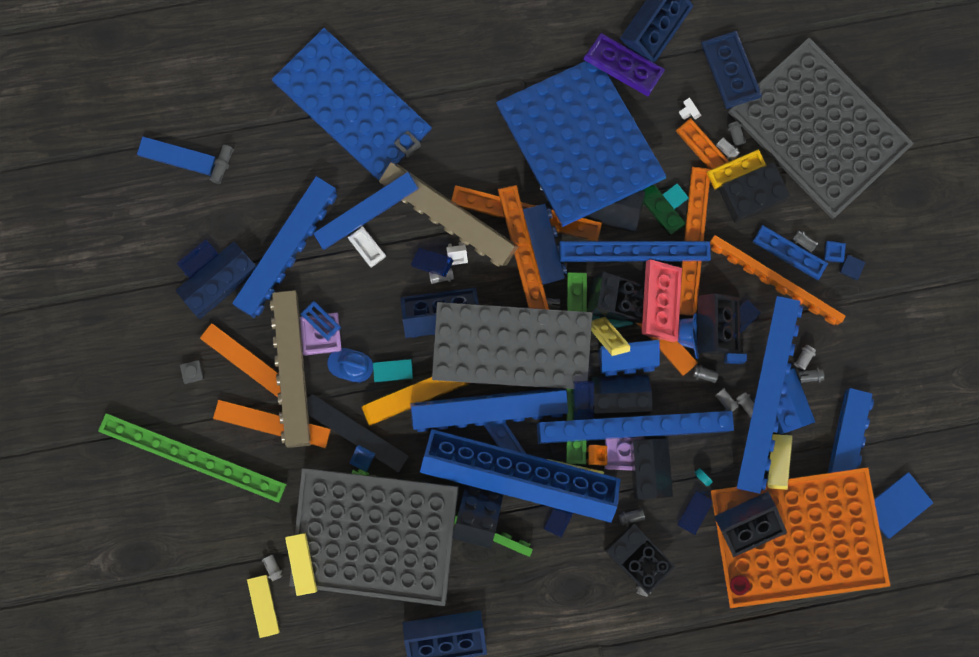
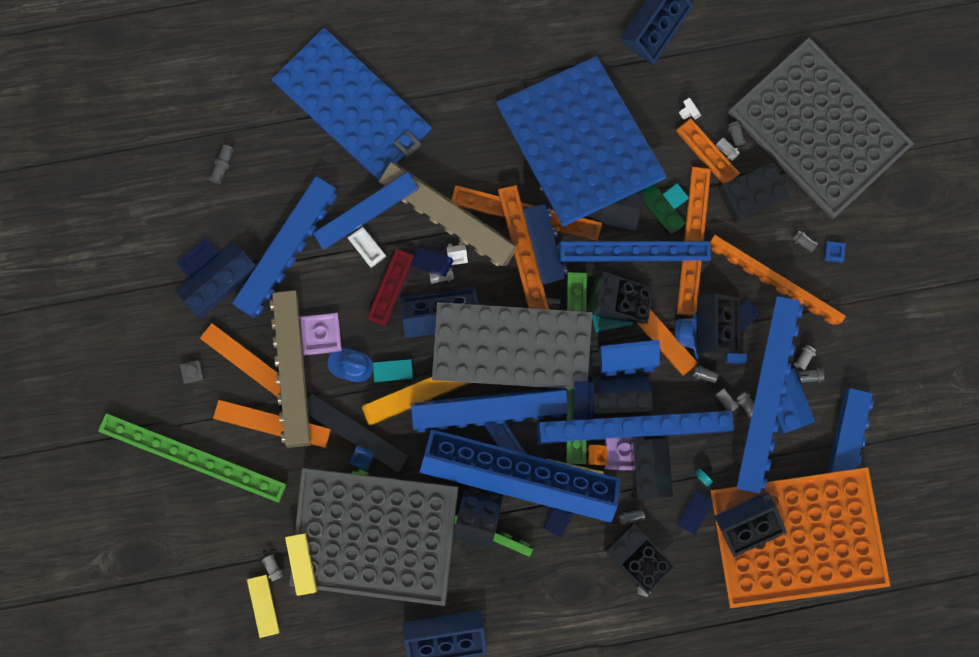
blue tile [137,137,216,176] -> none
blue tile [300,301,341,341] -> none
dark purple tile [583,33,665,97] -> none
light yellow tile [591,317,630,356] -> none
coral plate [642,259,682,342] -> none
dark blue tile [701,31,762,109] -> none
yellow tile [707,149,766,190] -> none
dark red tile [730,575,750,595] -> none
blue tile [752,225,828,280] -> none
light yellow tile [767,434,792,490] -> none
dark blue tile [839,255,866,280] -> none
blue tile [874,472,933,539] -> none
none -> dark red plate [367,249,414,327]

